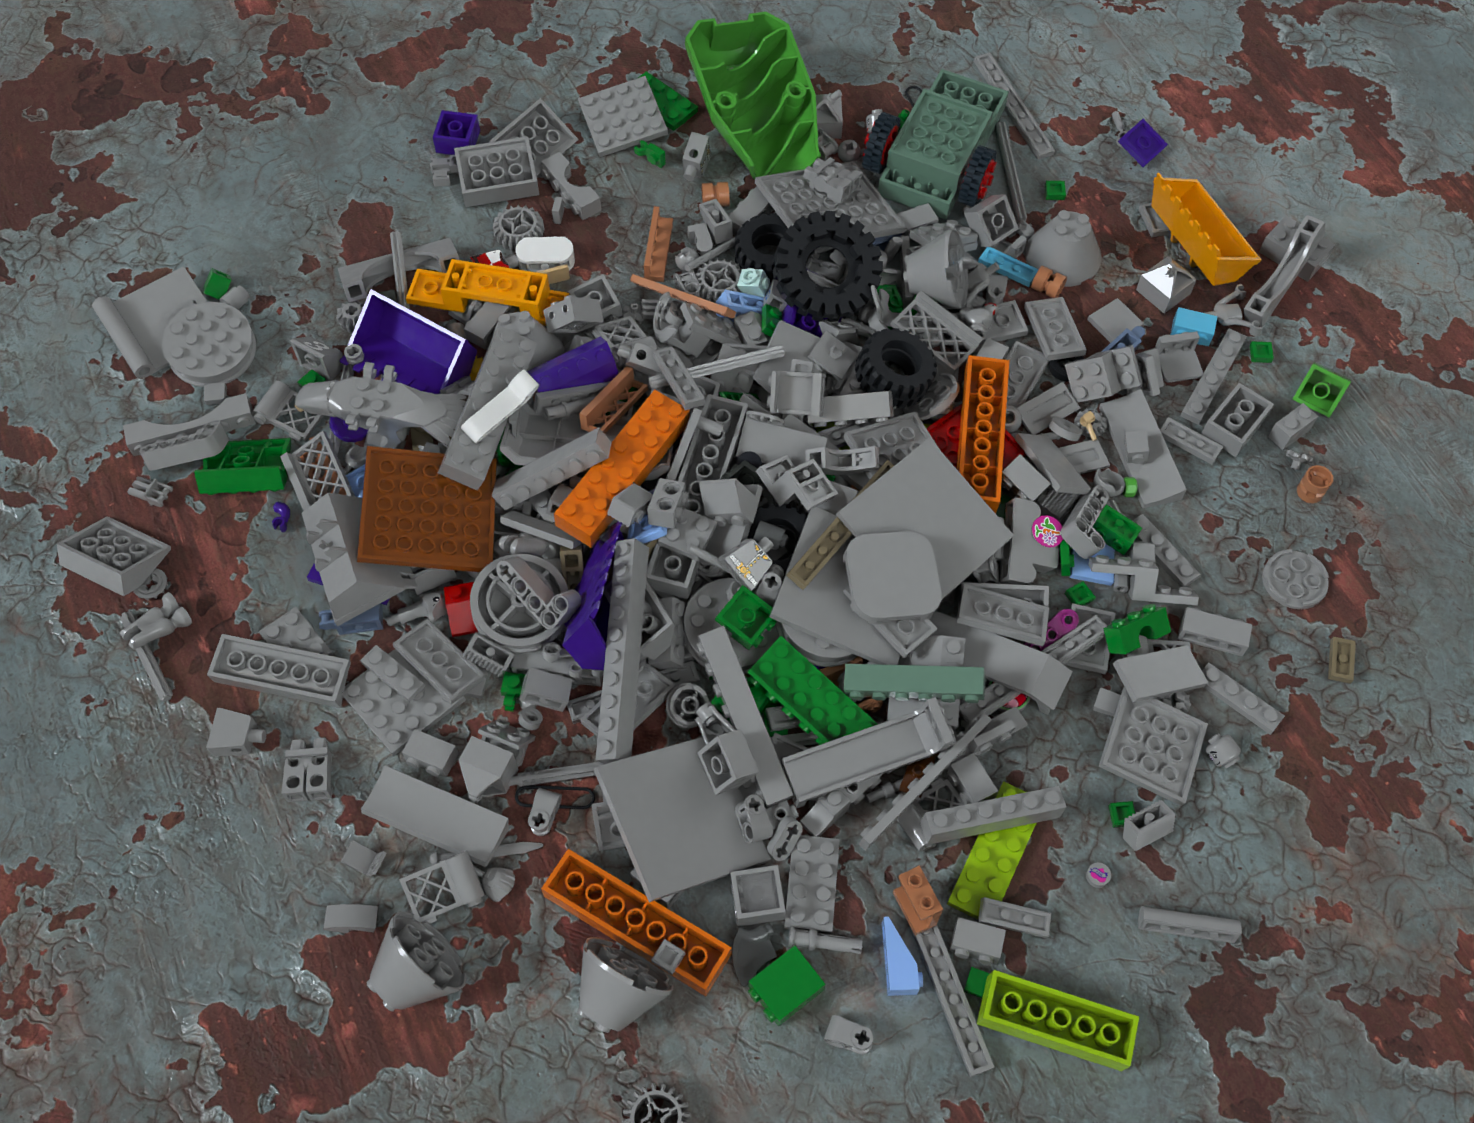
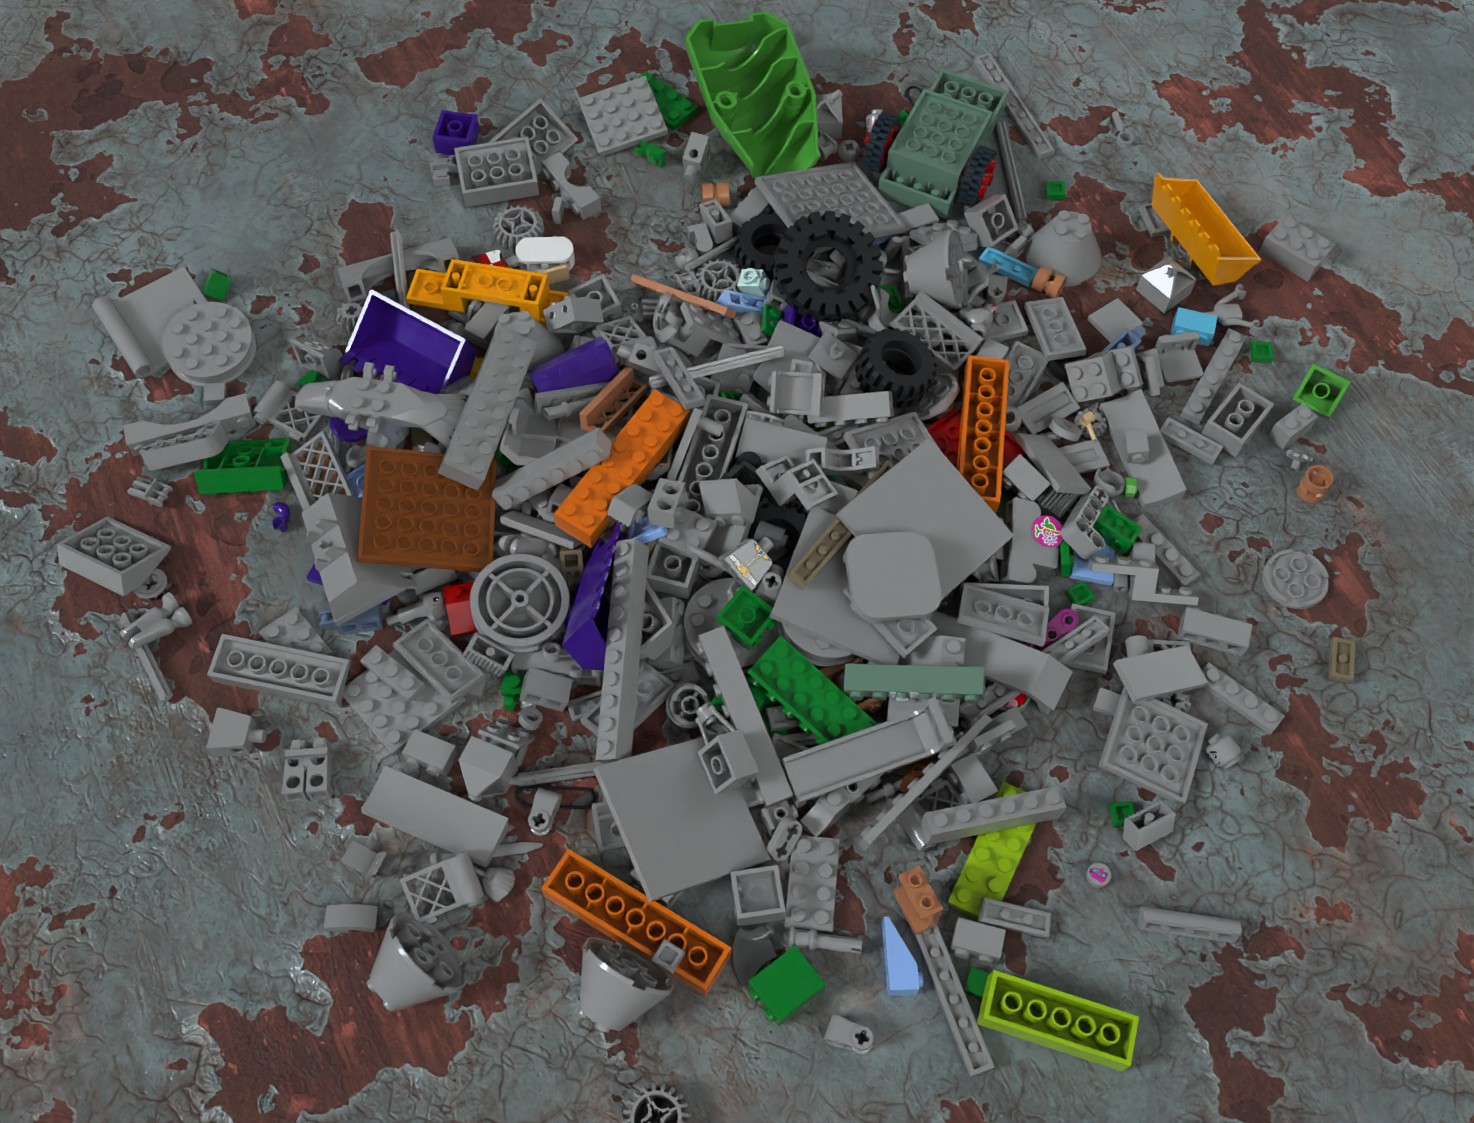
light grey brick [220,285,250,310] -> none
light grey bush [344,344,364,365] -> none
white beam [461,369,539,444] -> none
light grey beam [496,556,581,629] -> none
nougat fence [644,206,673,282] -> none
light grey piece [735,794,773,843] -> none
light grey hips [803,157,862,204] -> none
green arch [1103,604,1171,654] -> none
dark purple plate [1118,119,1168,167] -> none
light grey arch [1244,215,1325,328] -> none

